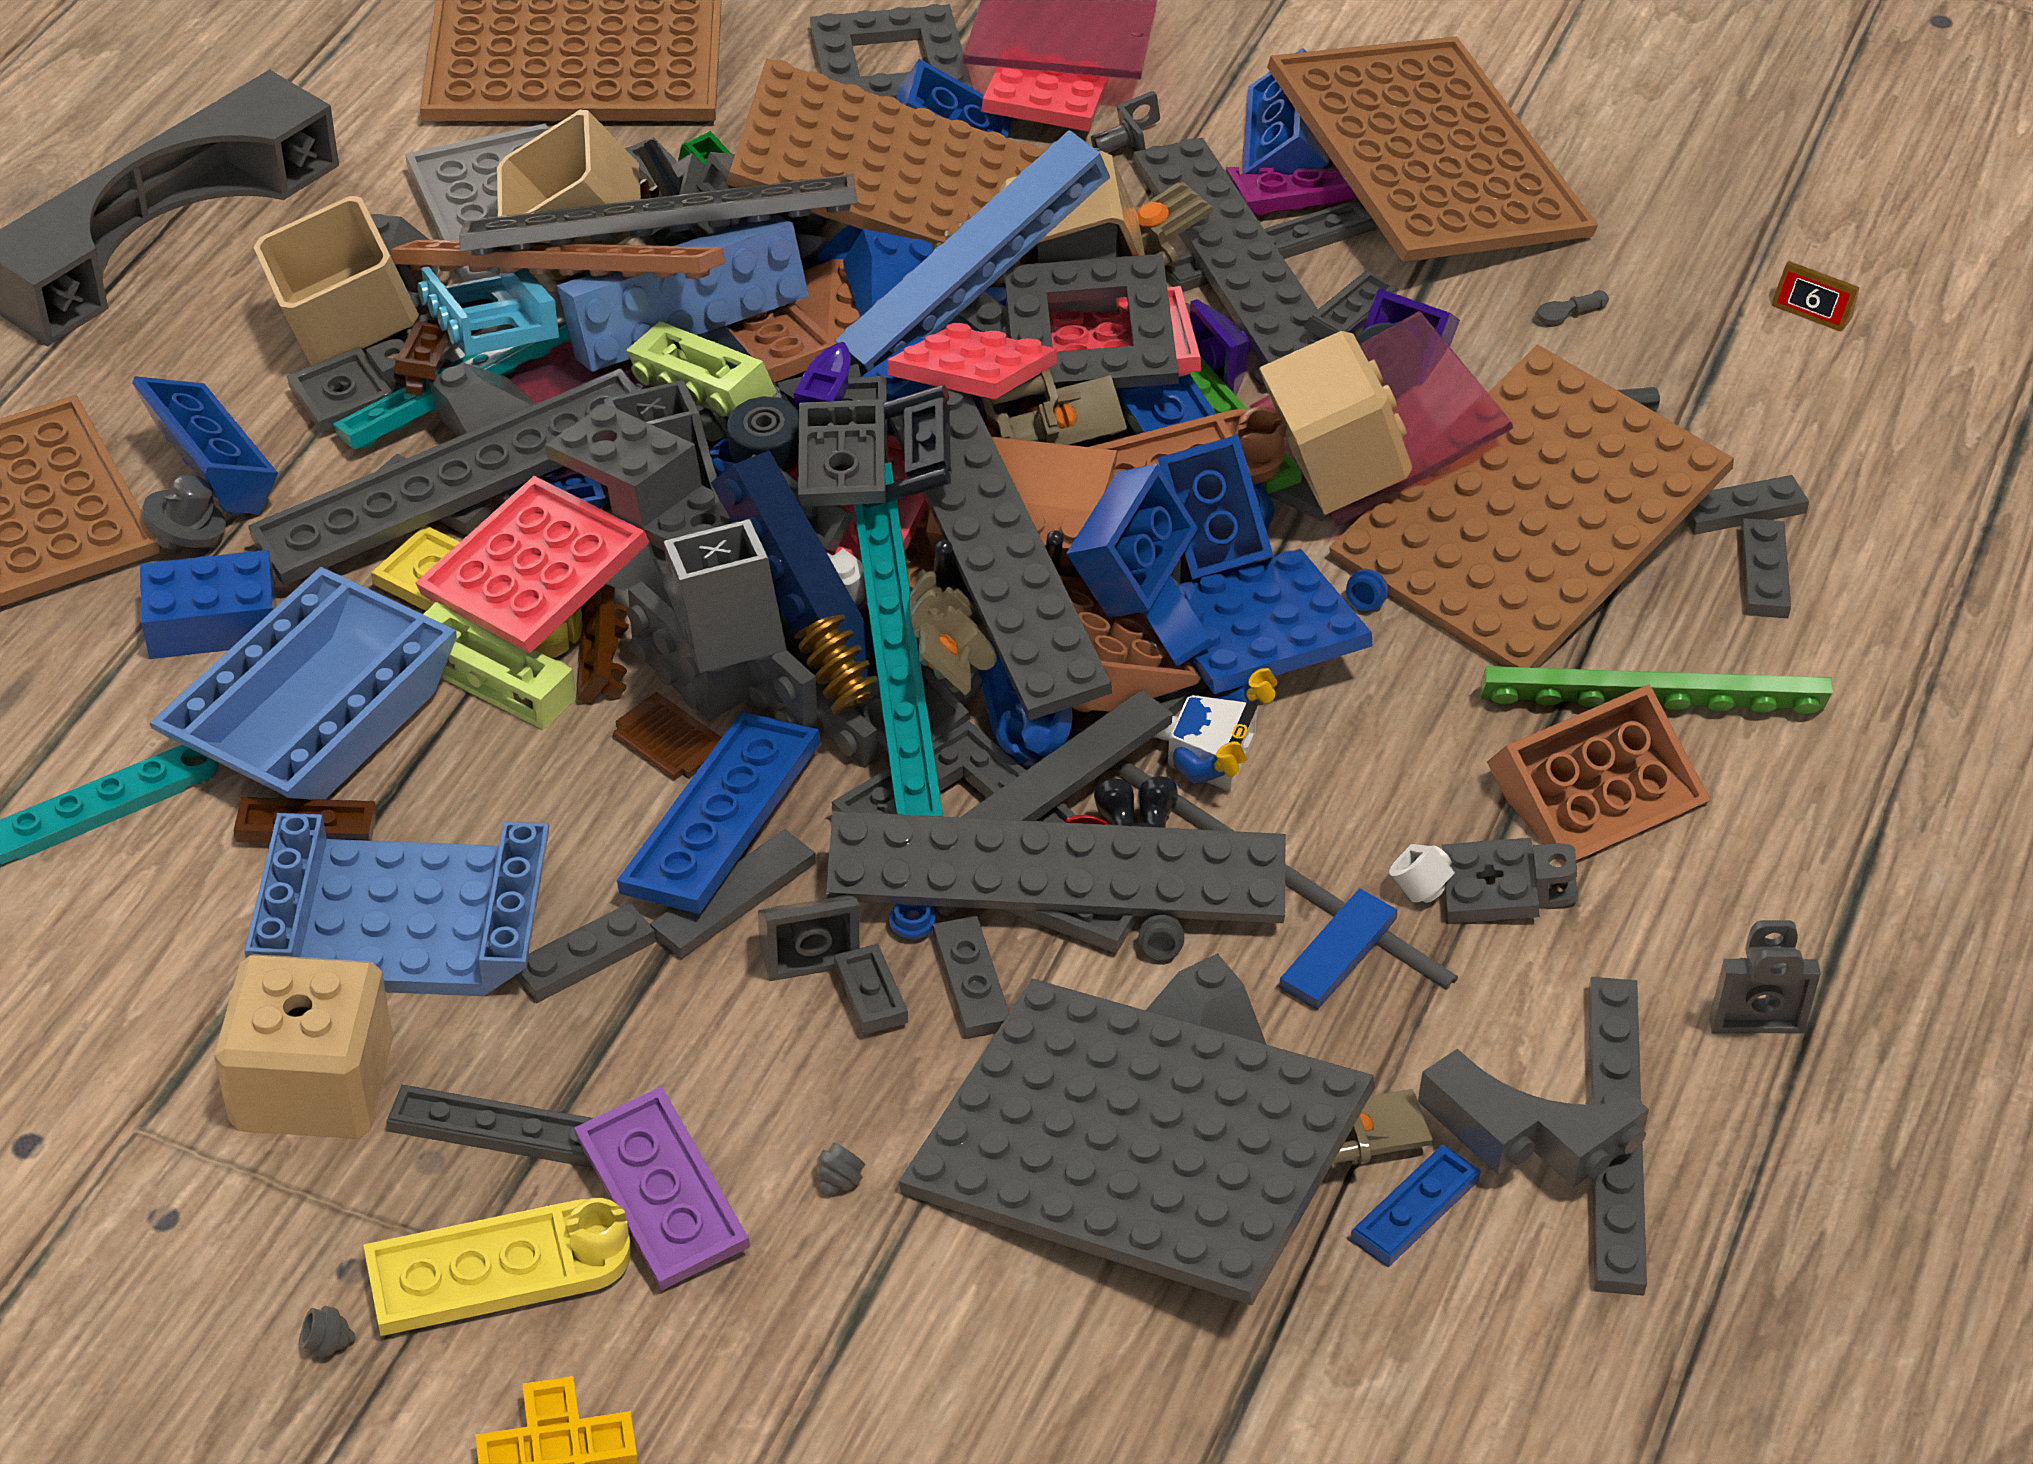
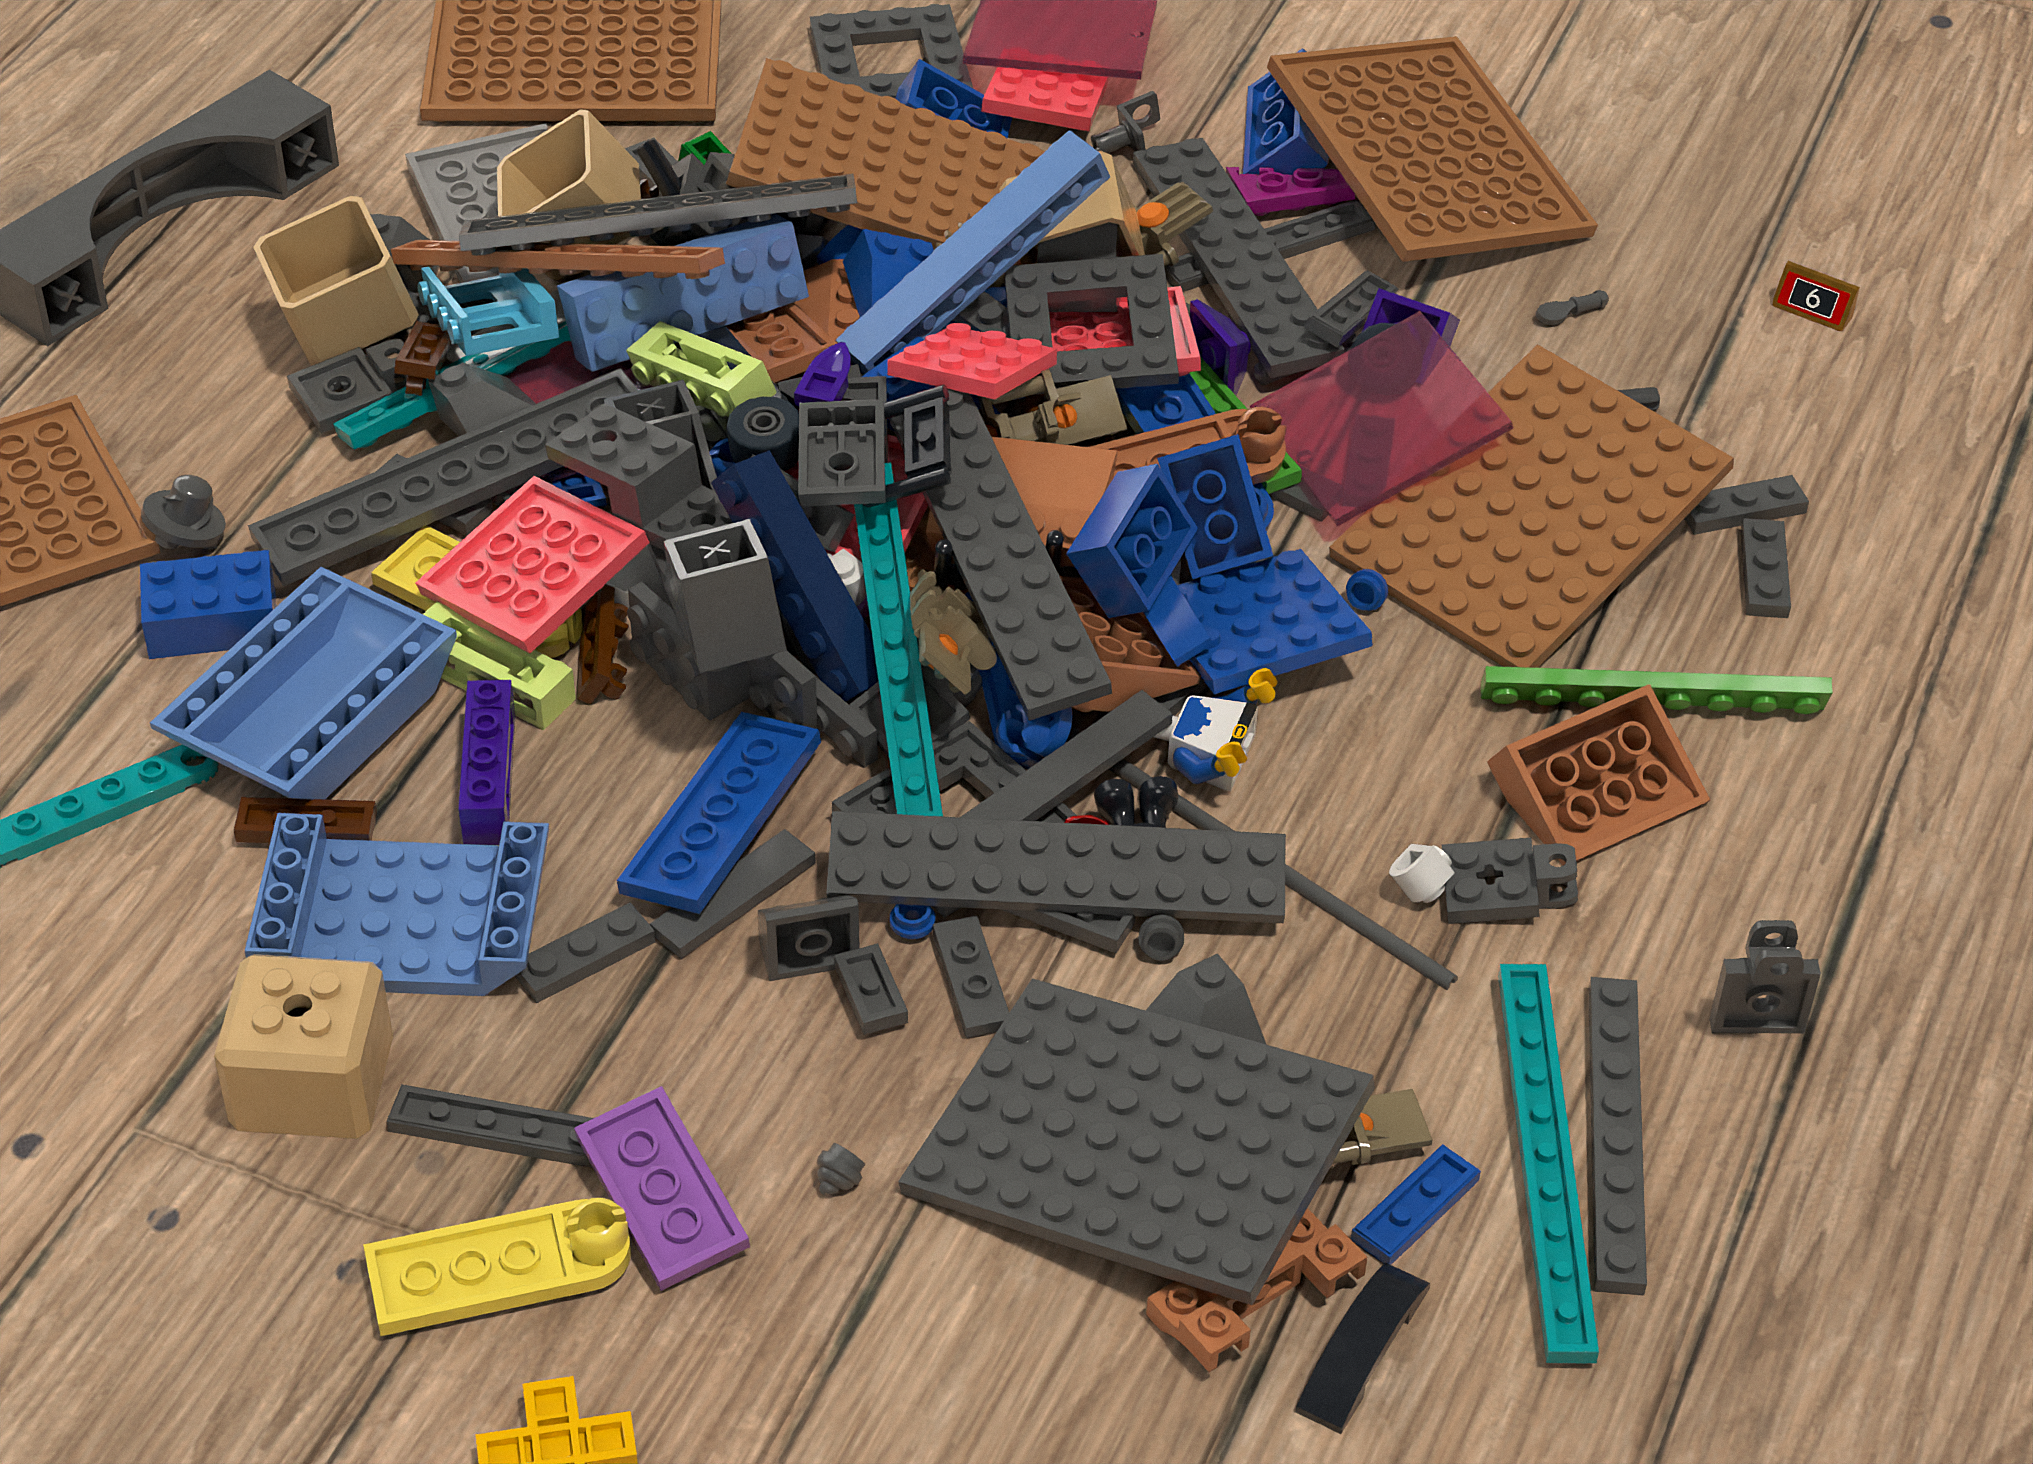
blue slope [132,376,278,515] -> none
dark grey plate [300,1306,356,1357] -> none
reddish brown window [612,692,722,780] -> none
pearl gold piece [794,614,878,714] -> none
tan plate [1259,331,1412,515] -> none
blue tile [1280,888,1397,1010] -> none
dark grey arch [1418,1048,1649,1187] -> none
none -> dark purple brick [458,680,516,845]
none -> nougat bracket [1146,1208,1367,1372]
none -> black slope [1296,1263,1430,1434]
none -> teal plate [1498,964,1599,1364]

